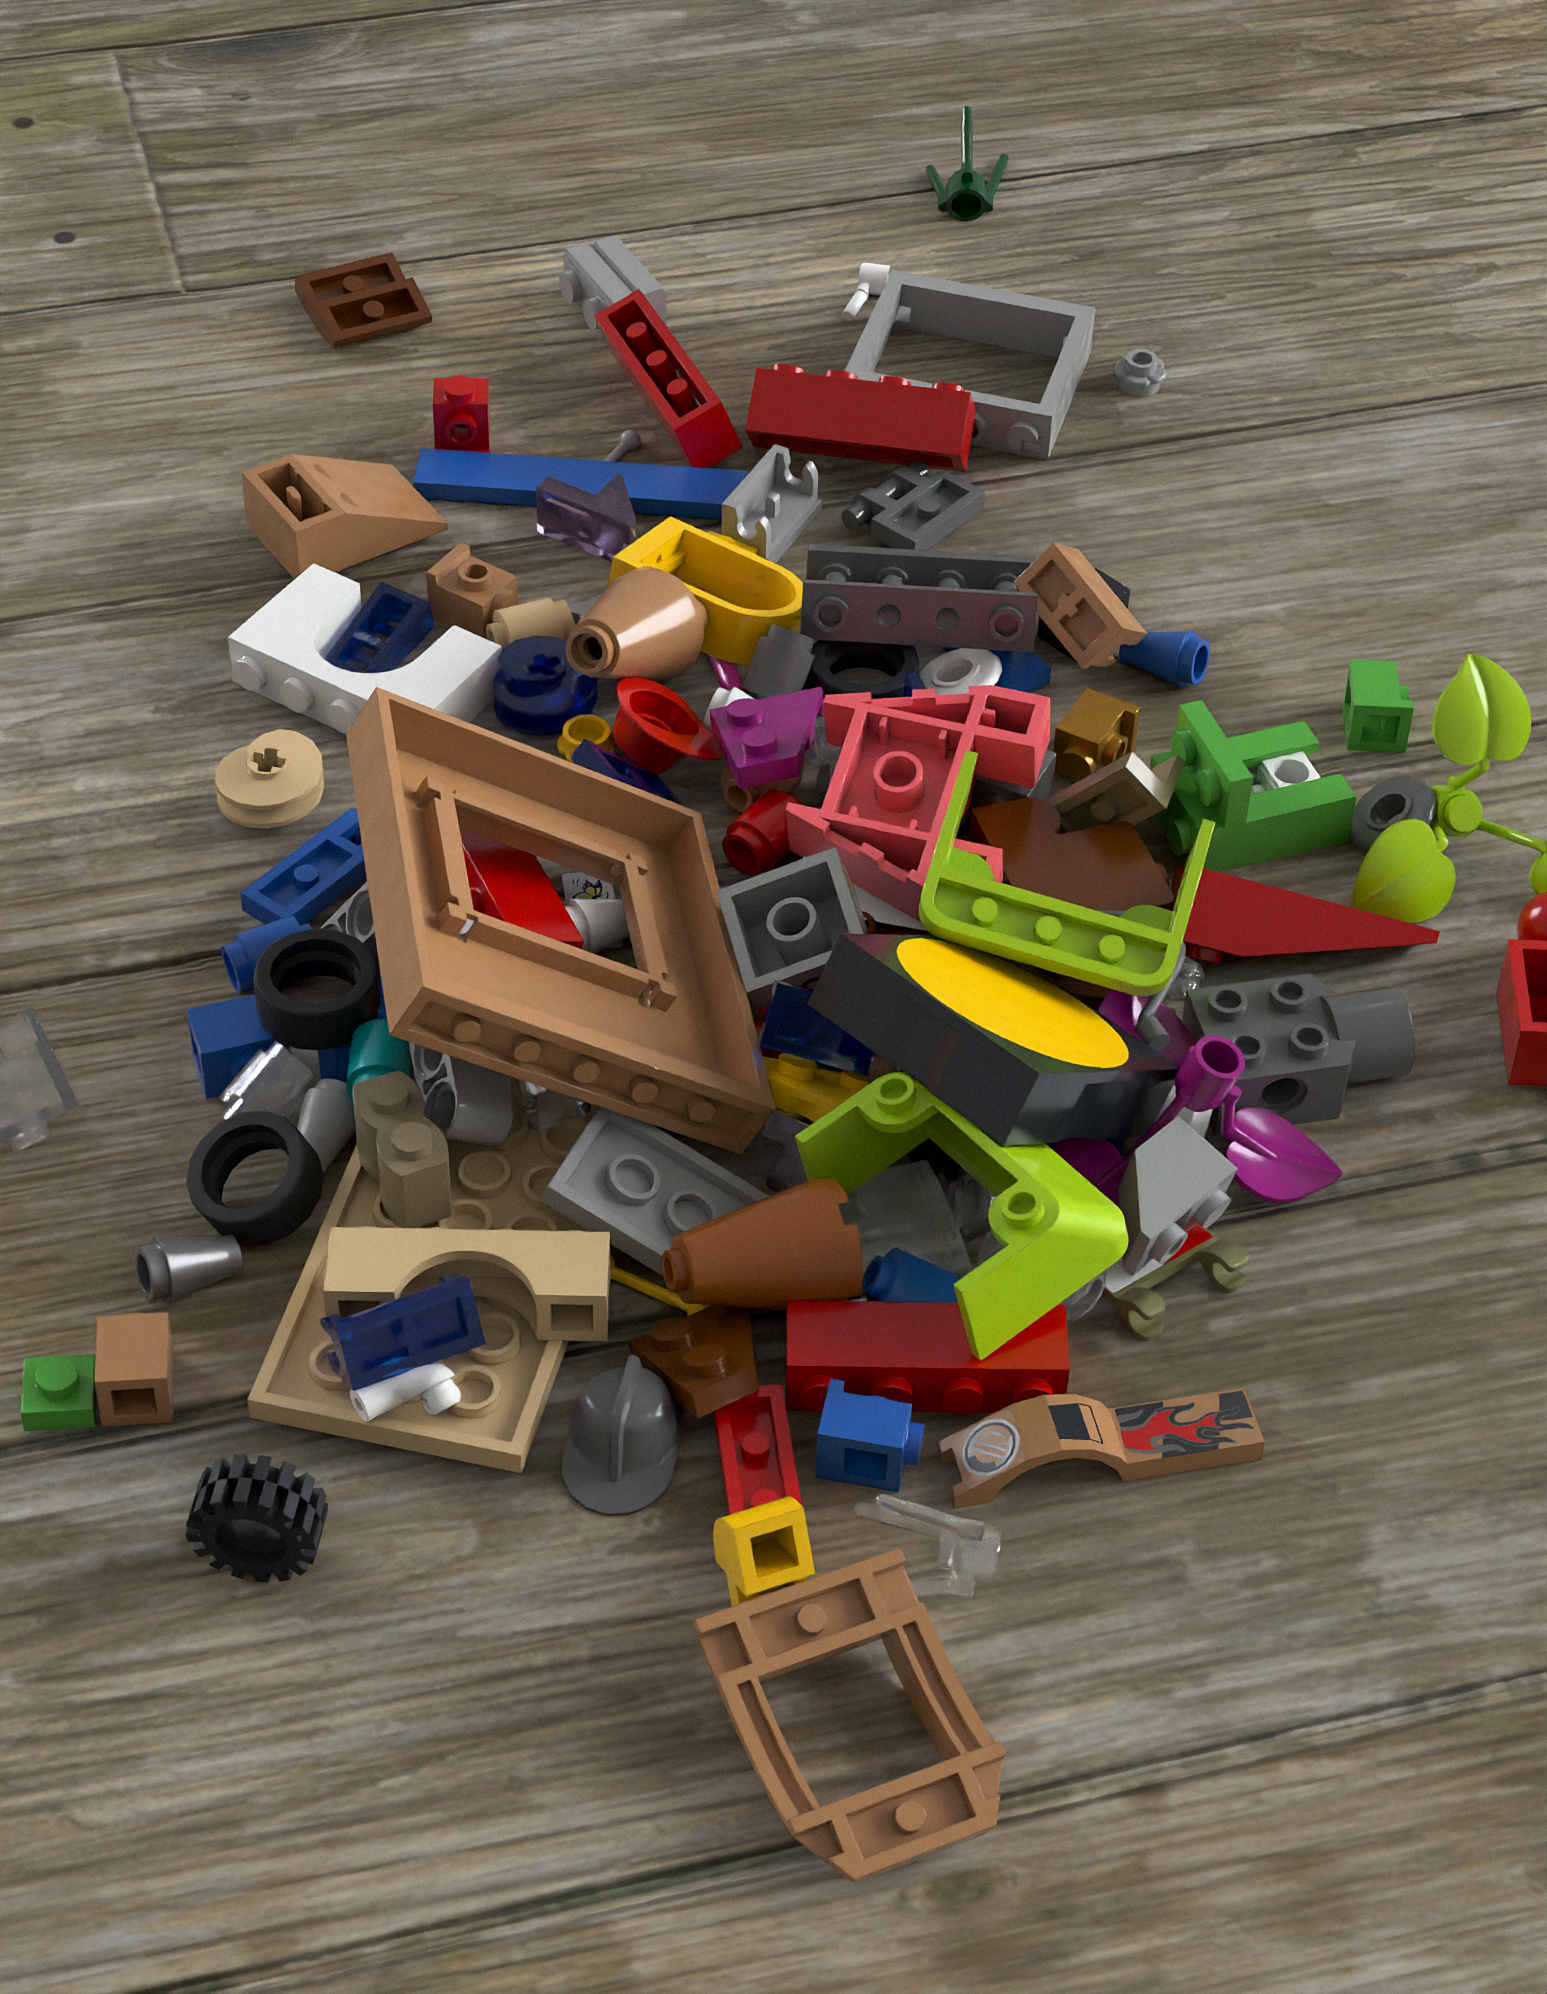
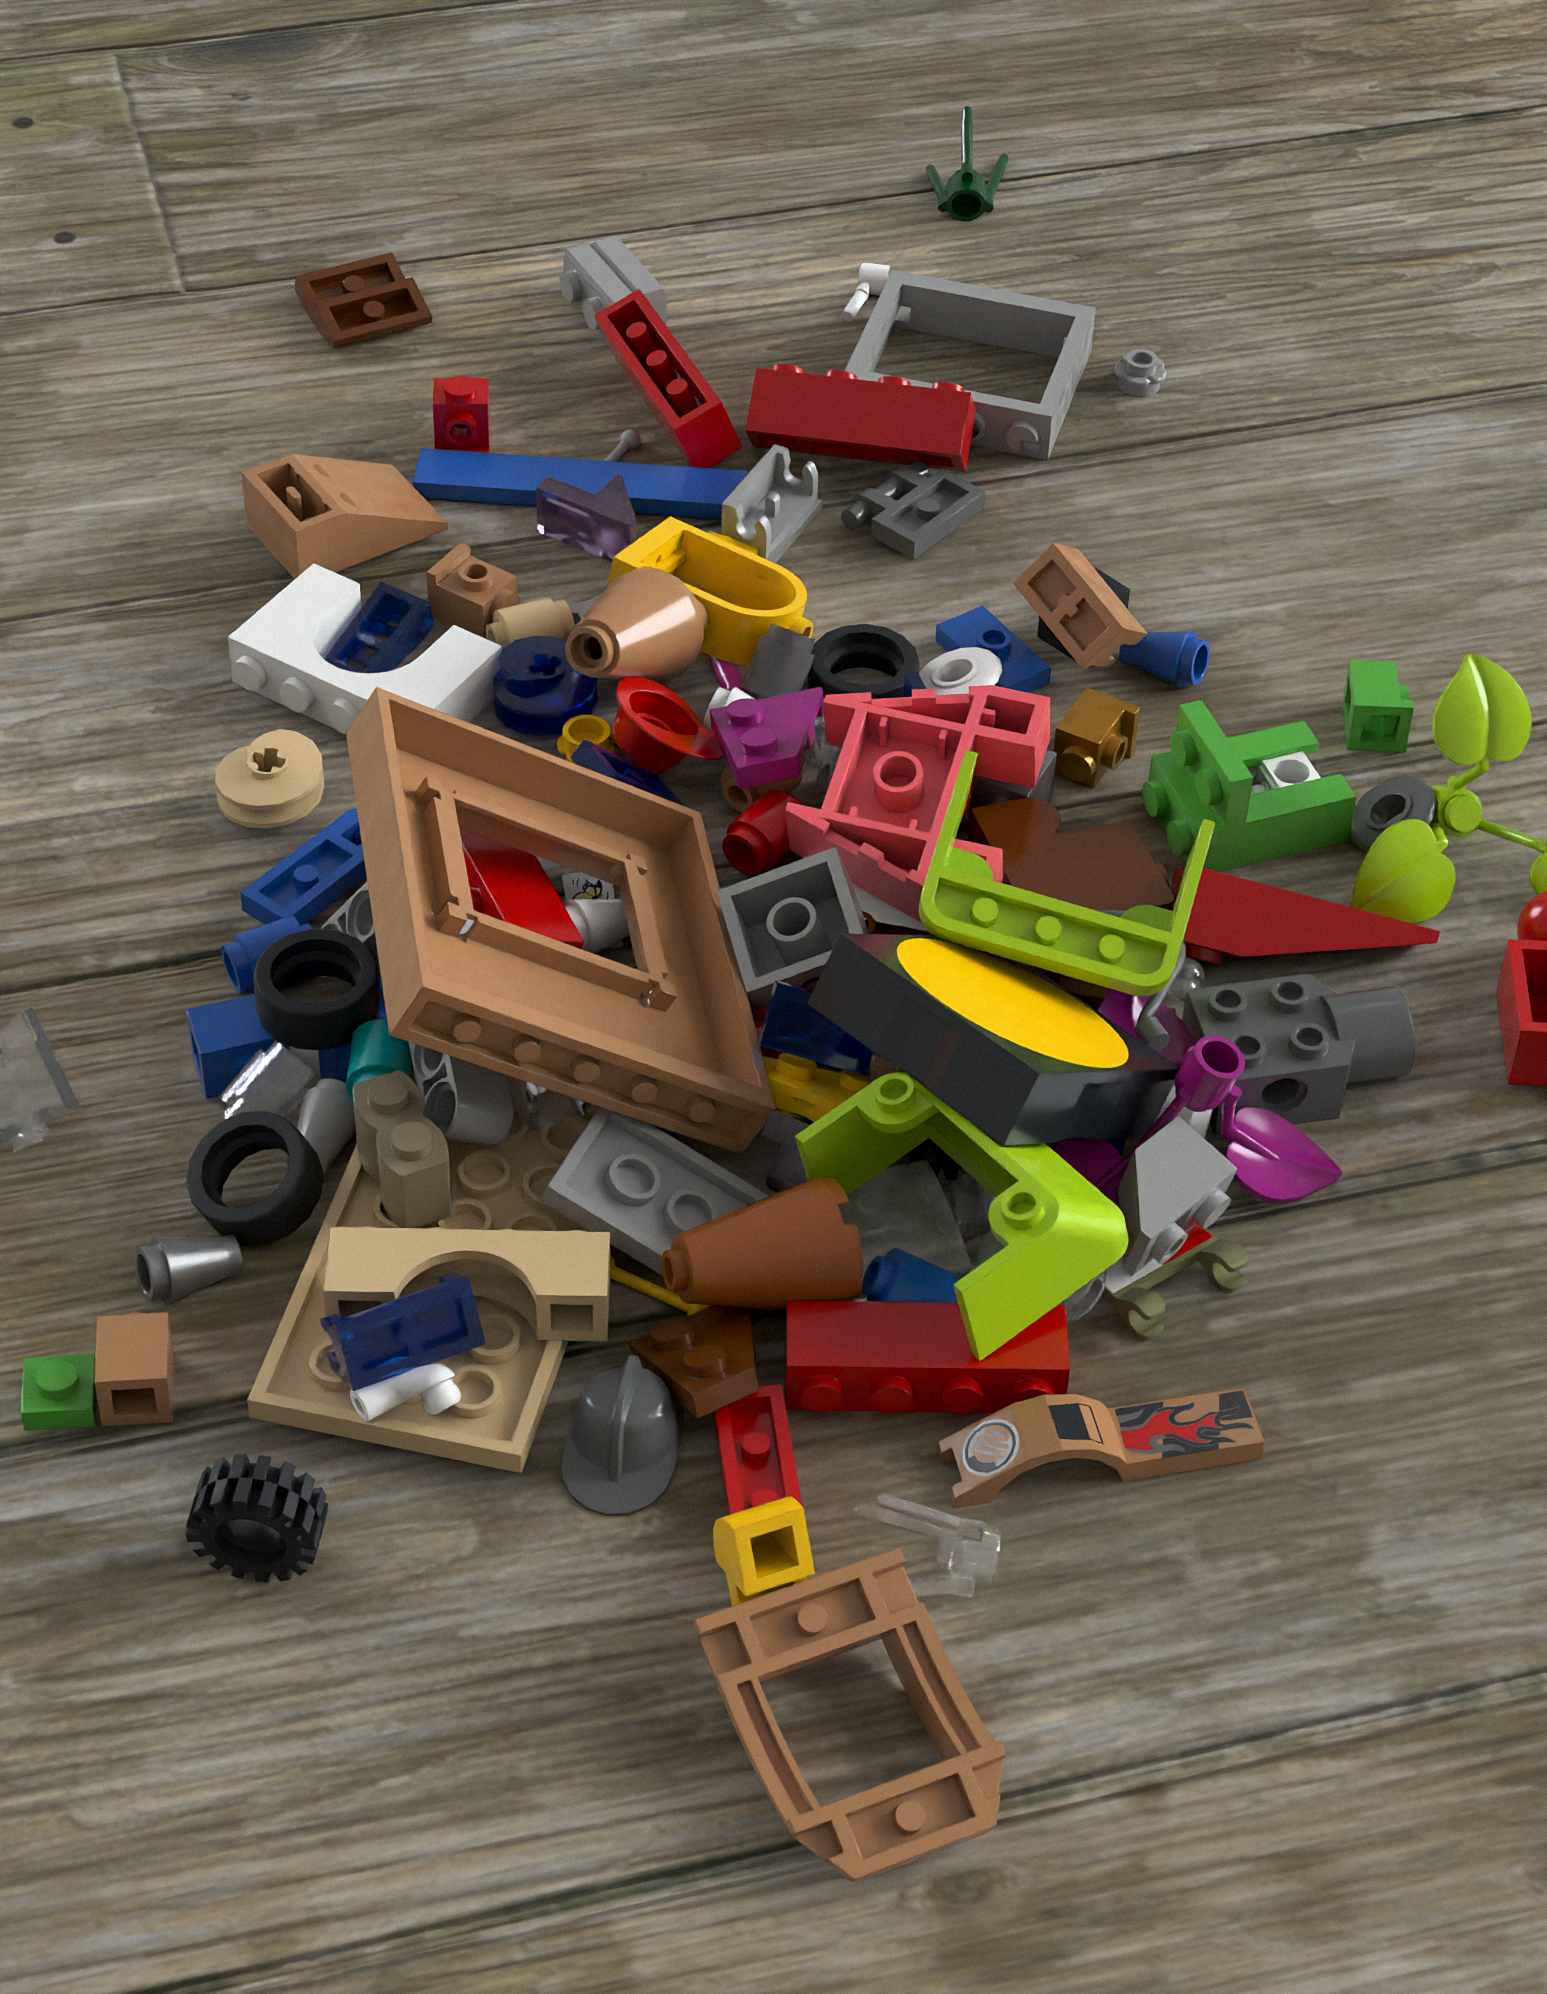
dark grey fence [800,544,1038,652] -> none
blue brick [815,1379,925,1492] -> none
dark tan panel [1046,751,1186,834] -> none

